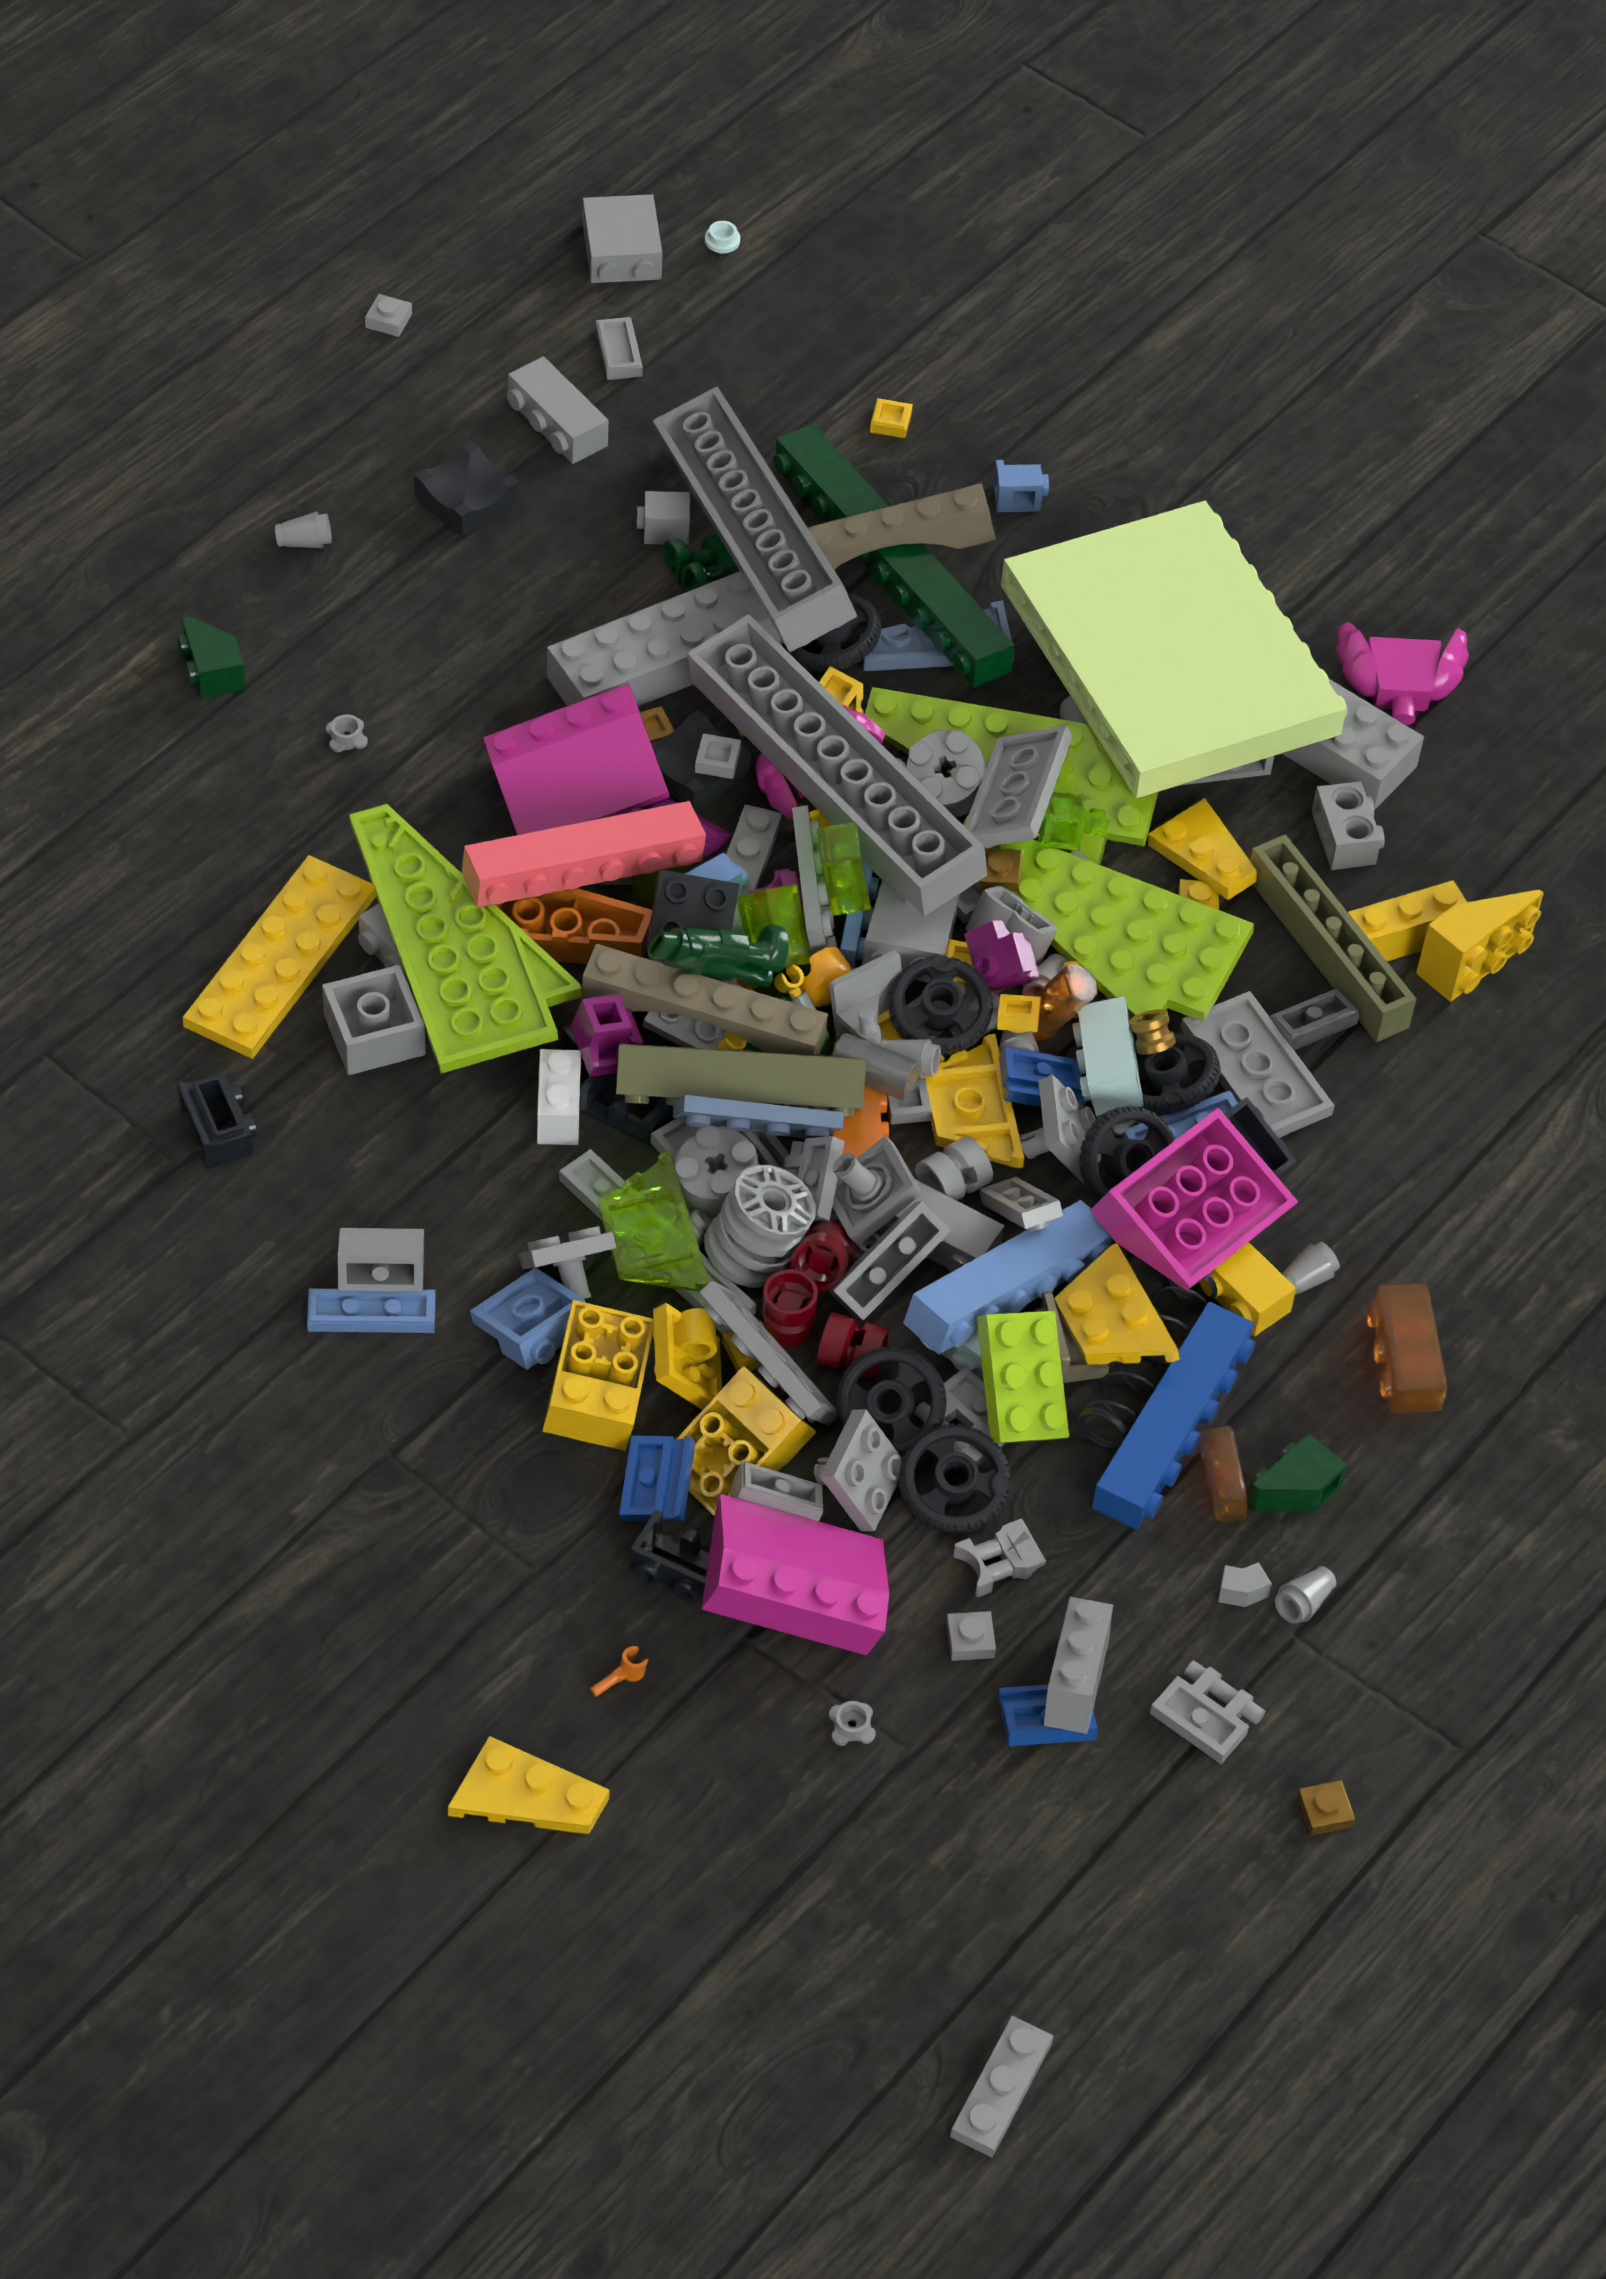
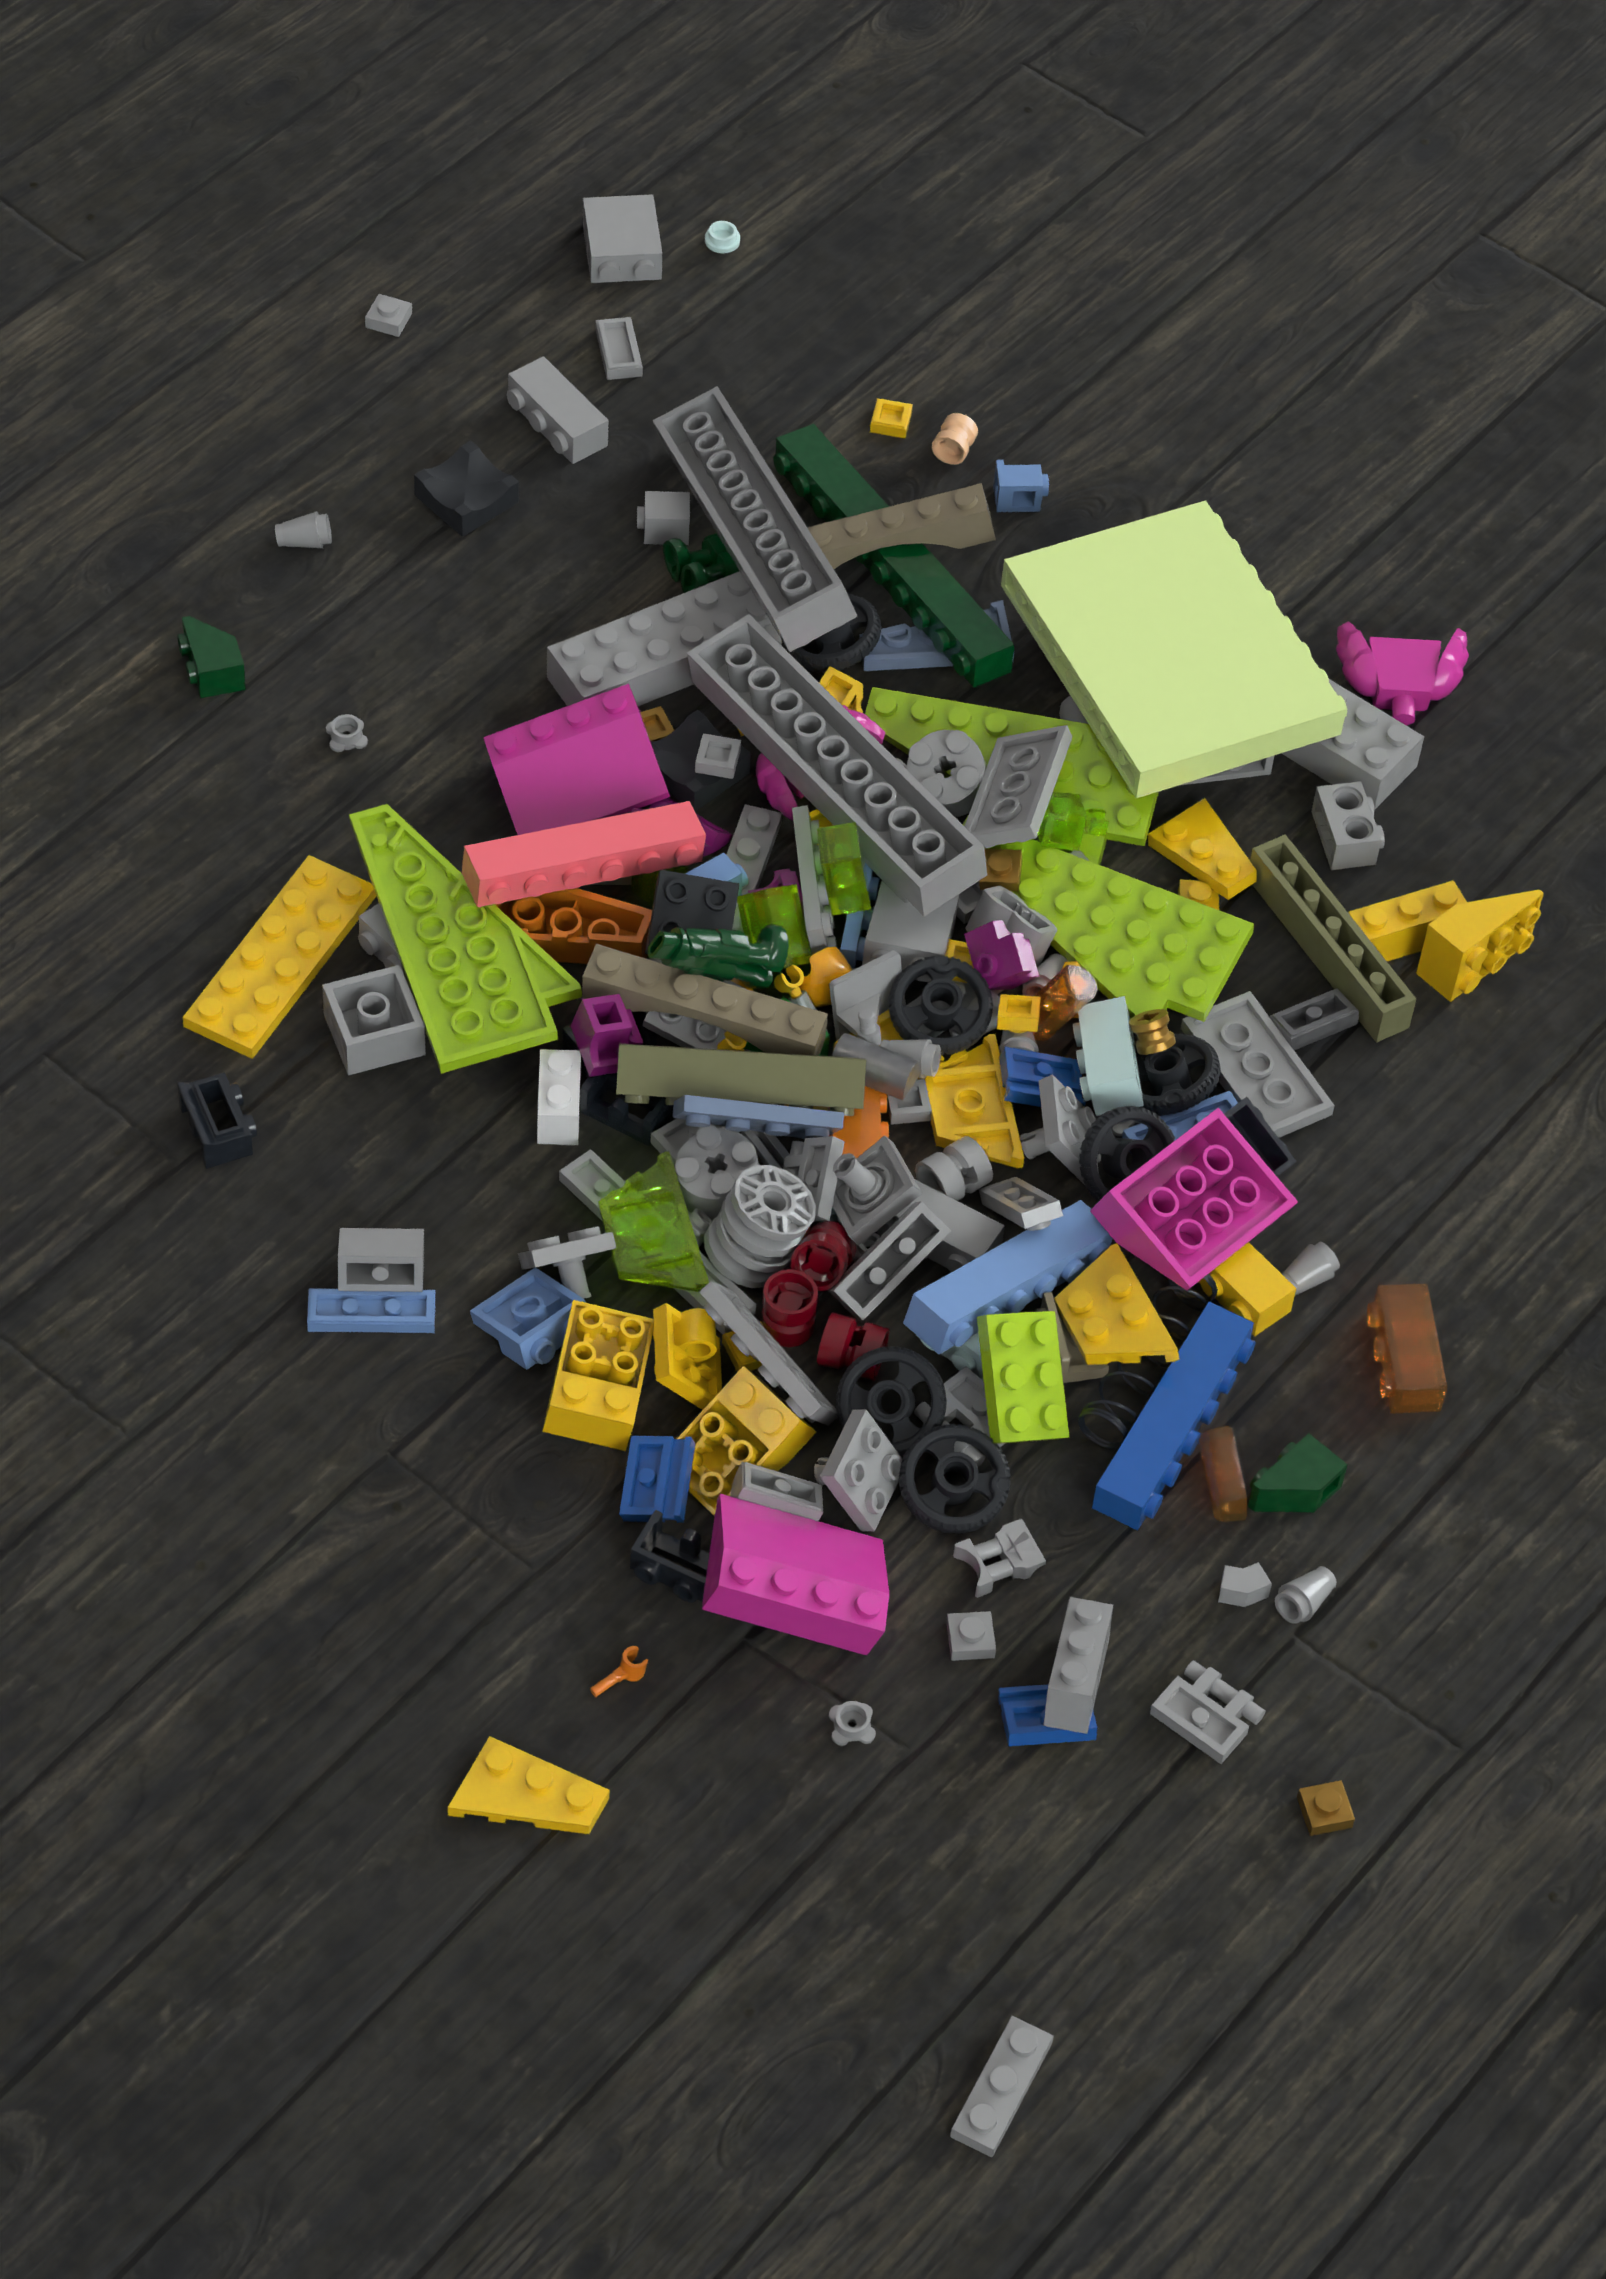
none -> light nougat wheel [932,413,978,465]

